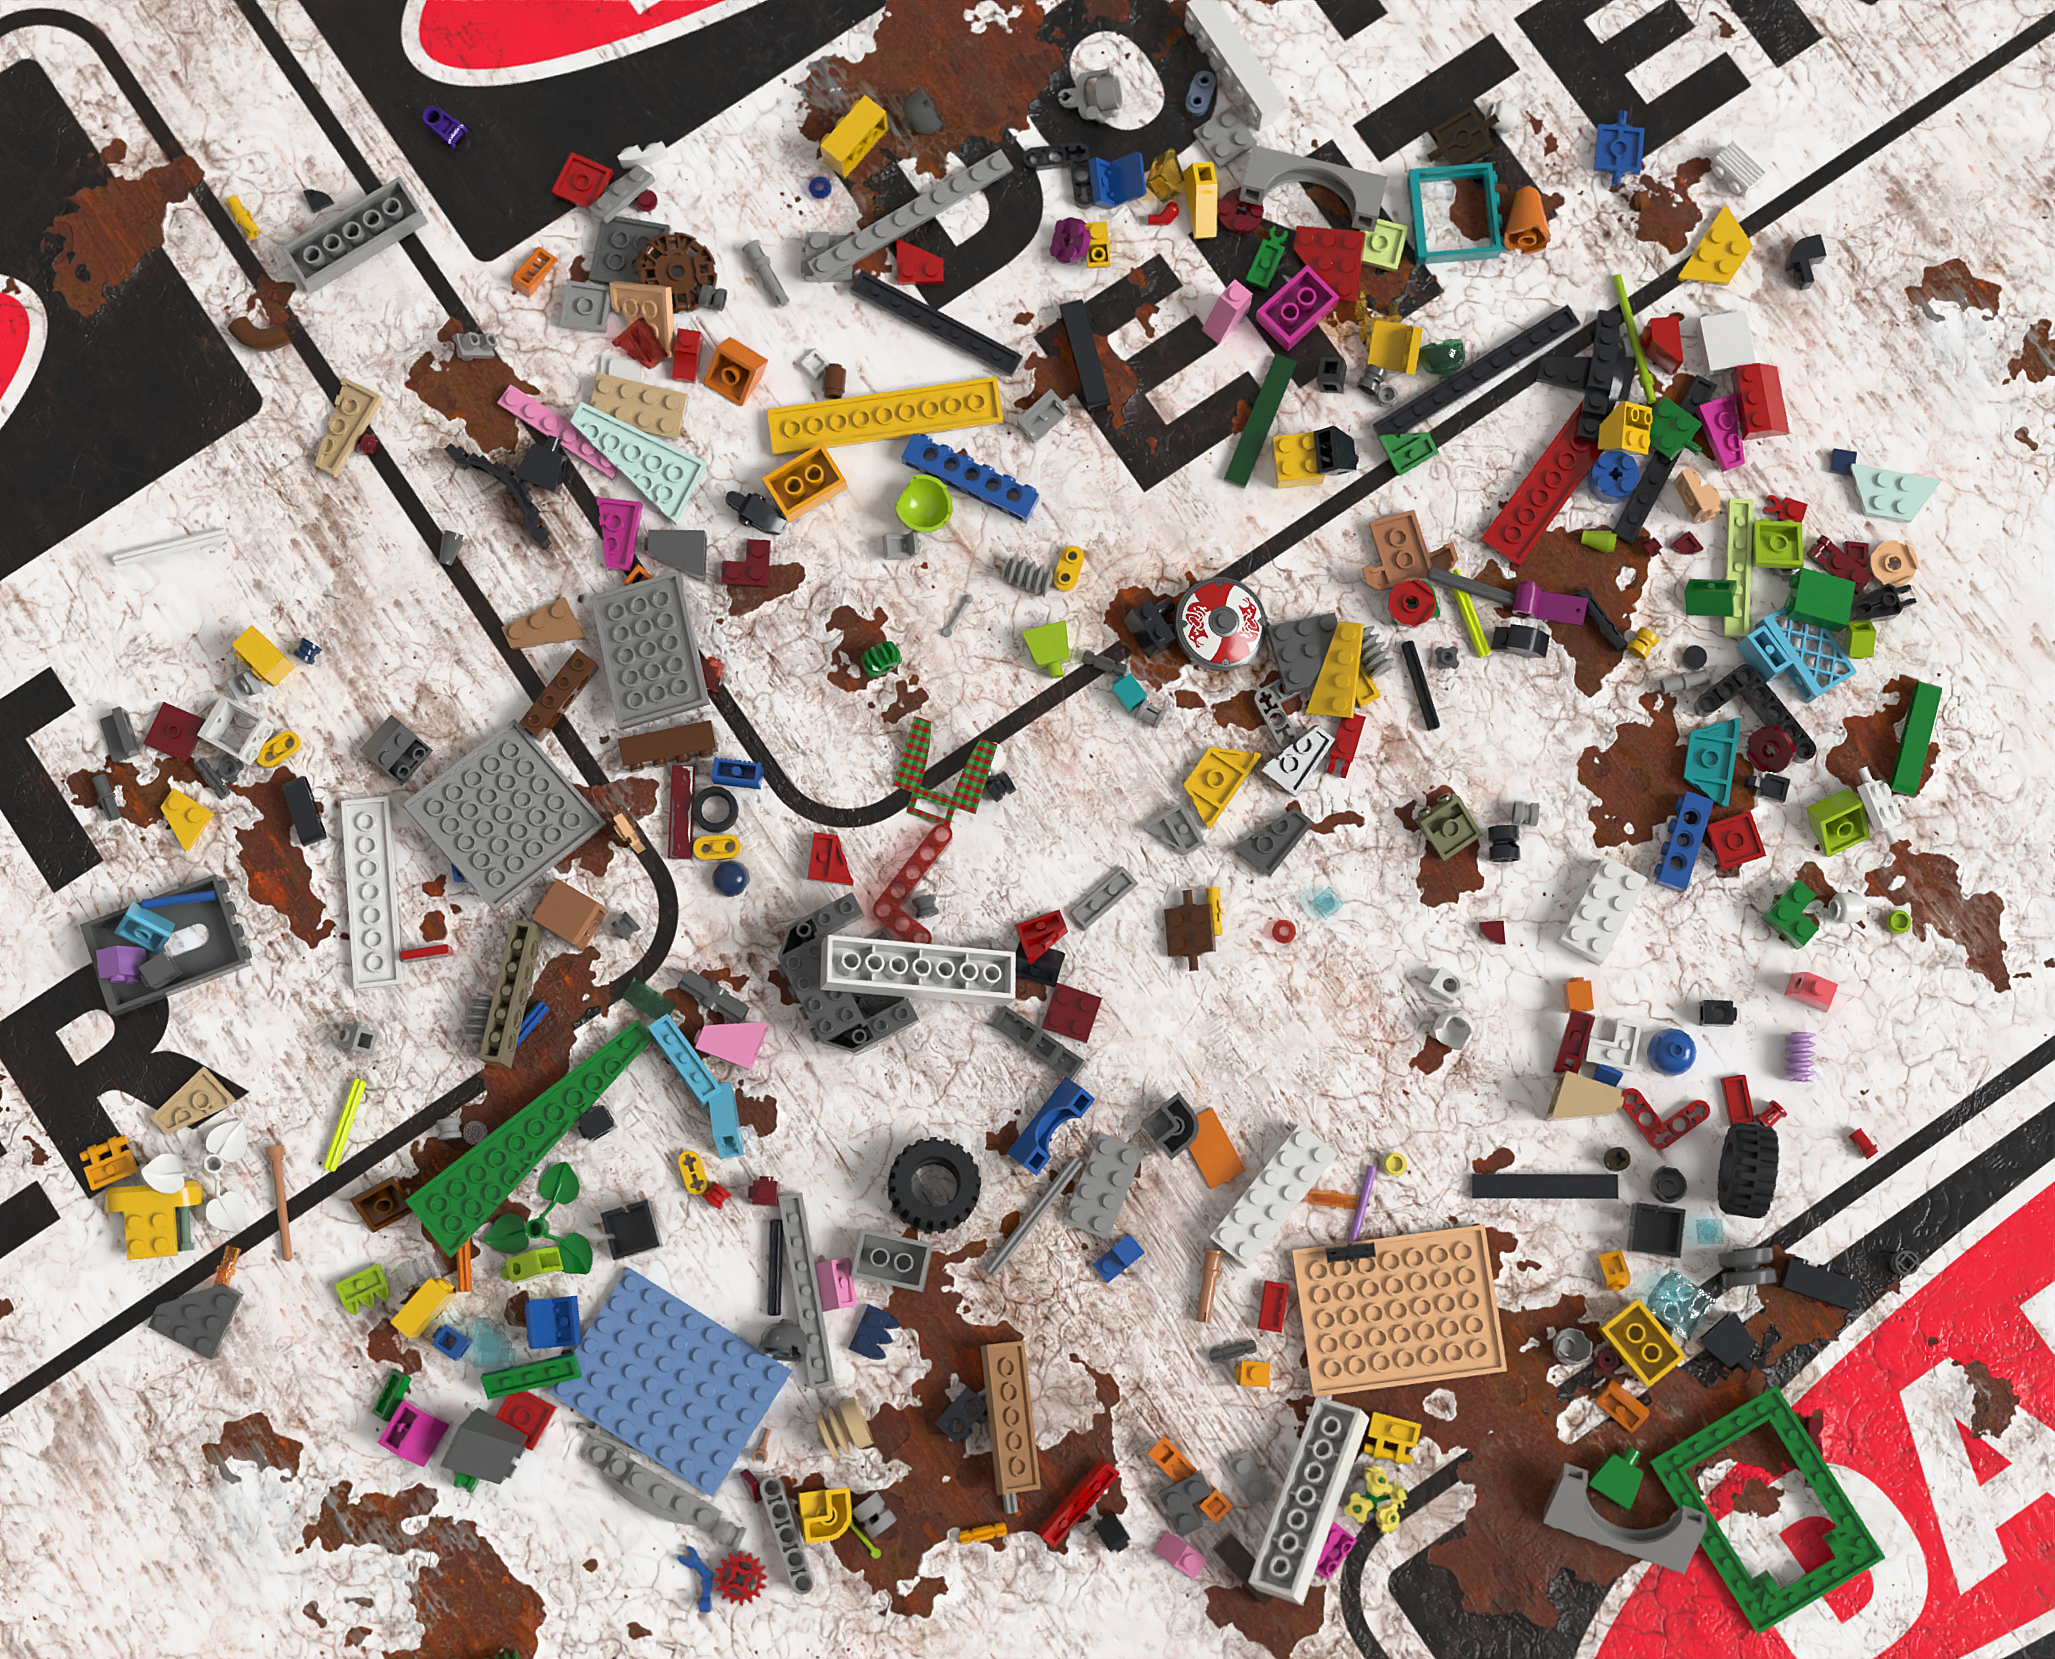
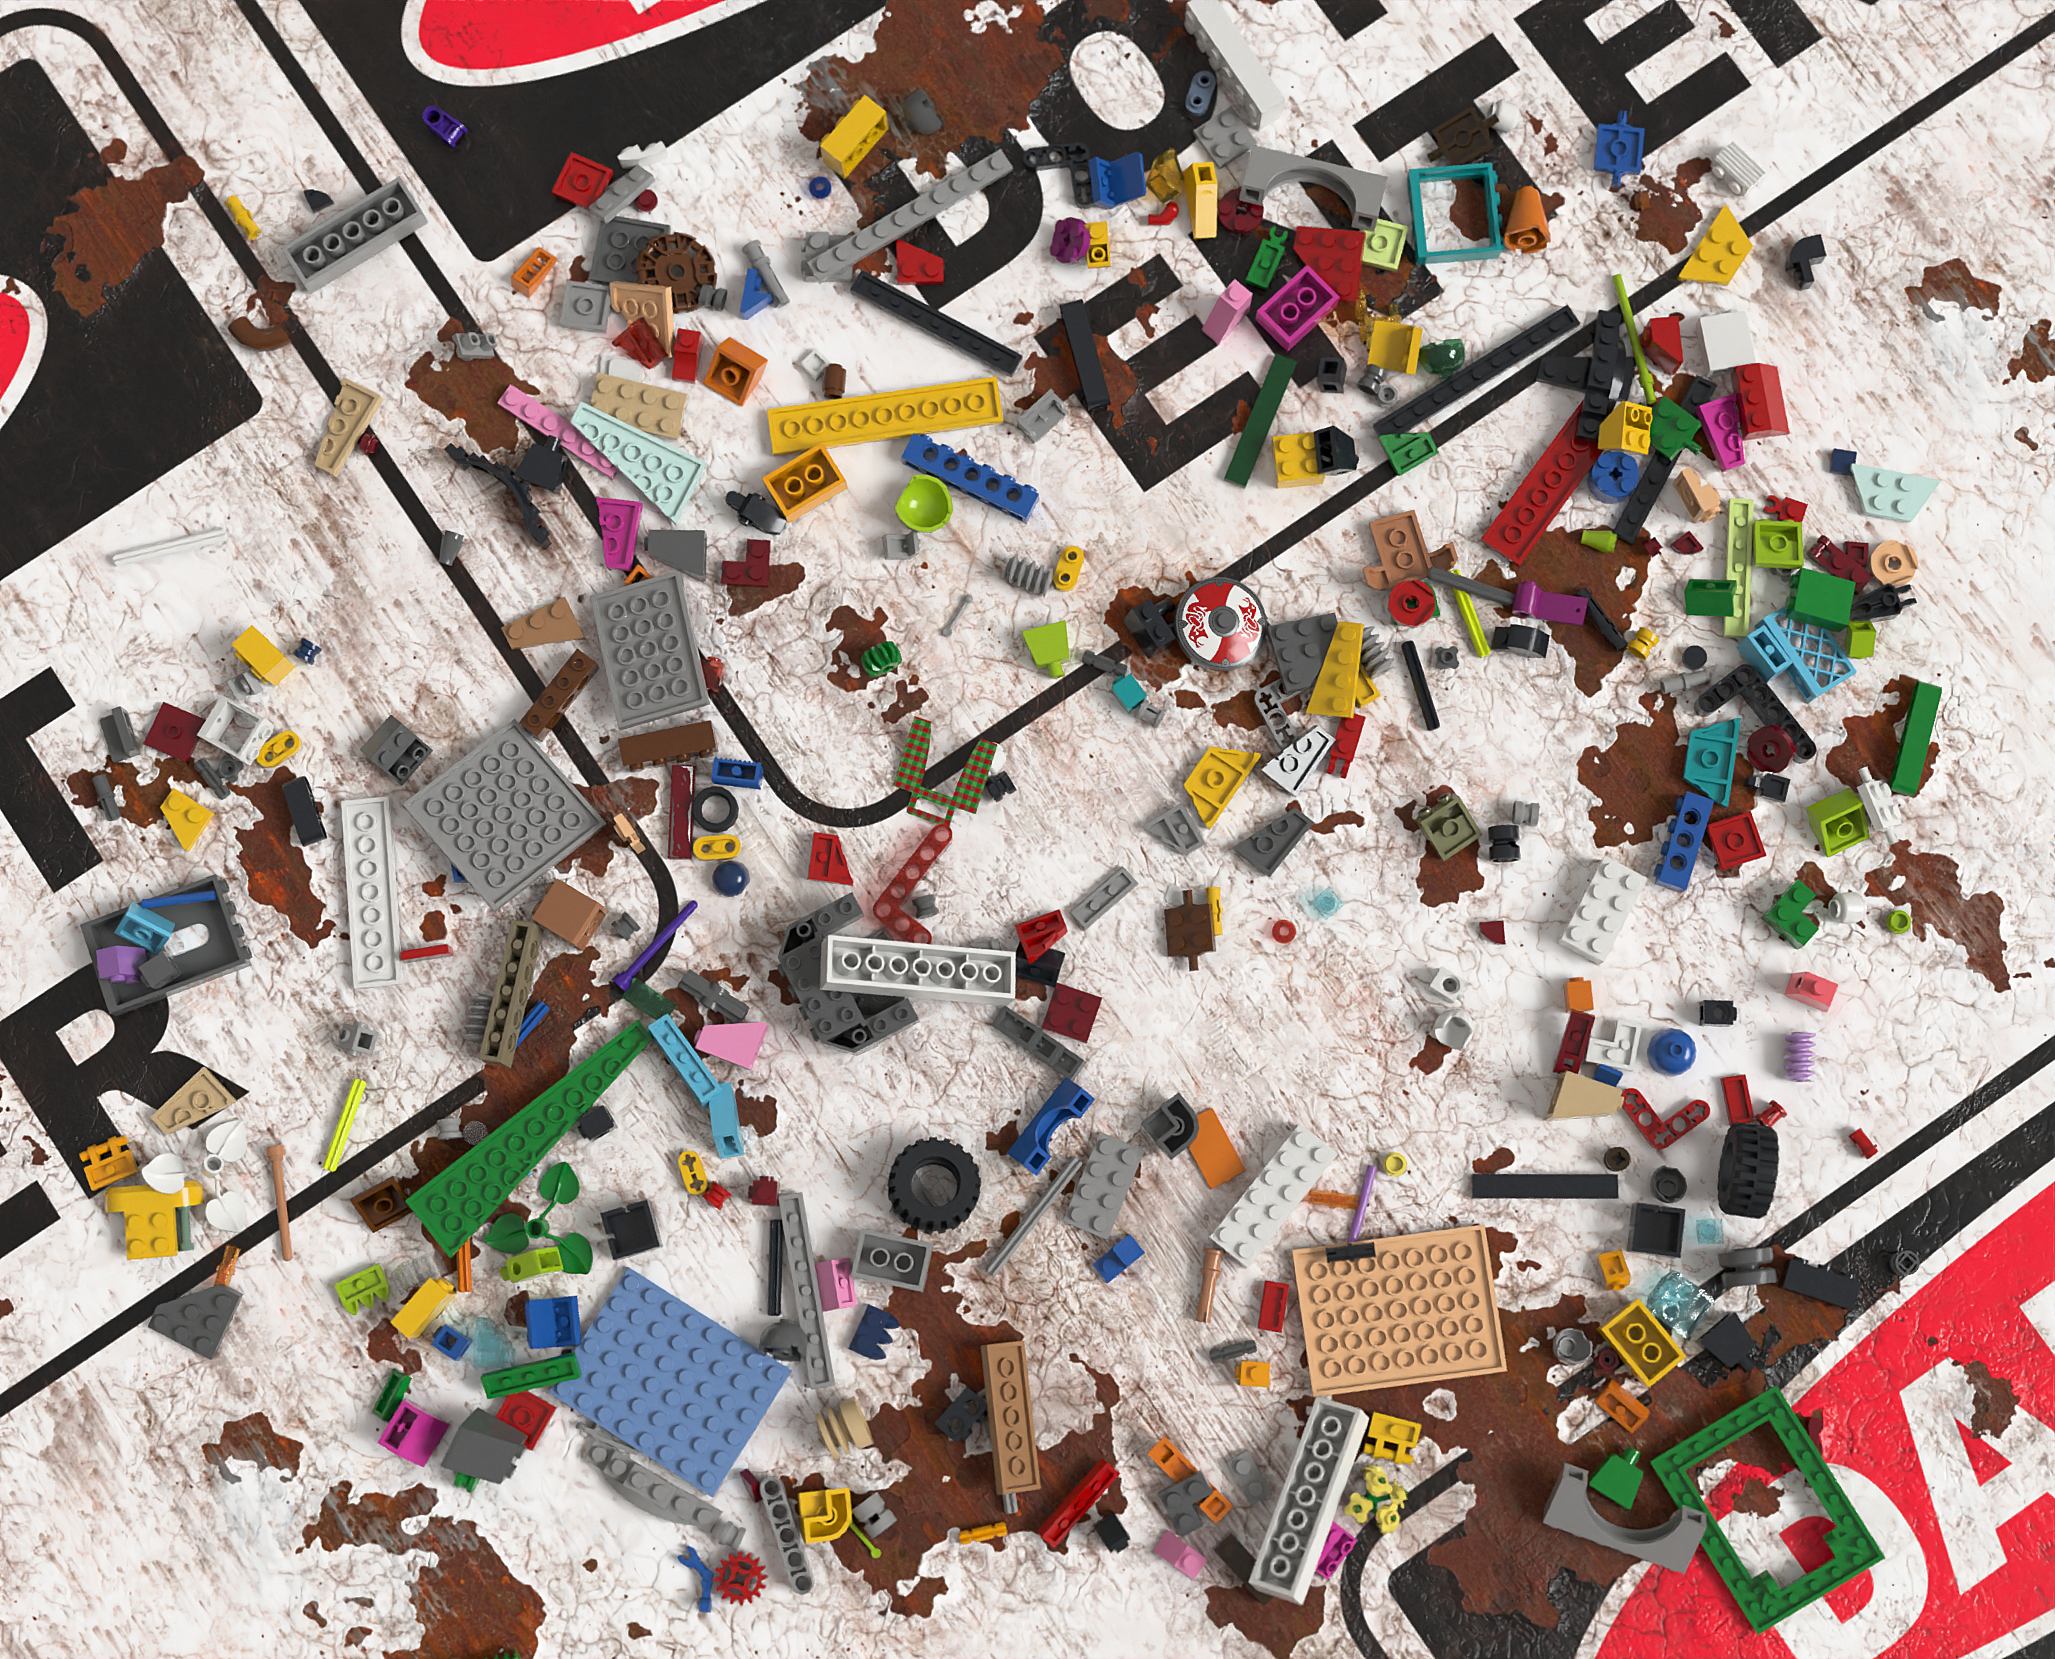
nougat hand [752,1428,771,1464] -> none
light grey piece [1058,68,1122,123] -> none
none -> dark purple piece [611,900,698,992]
none -> blue slope [740,268,773,320]

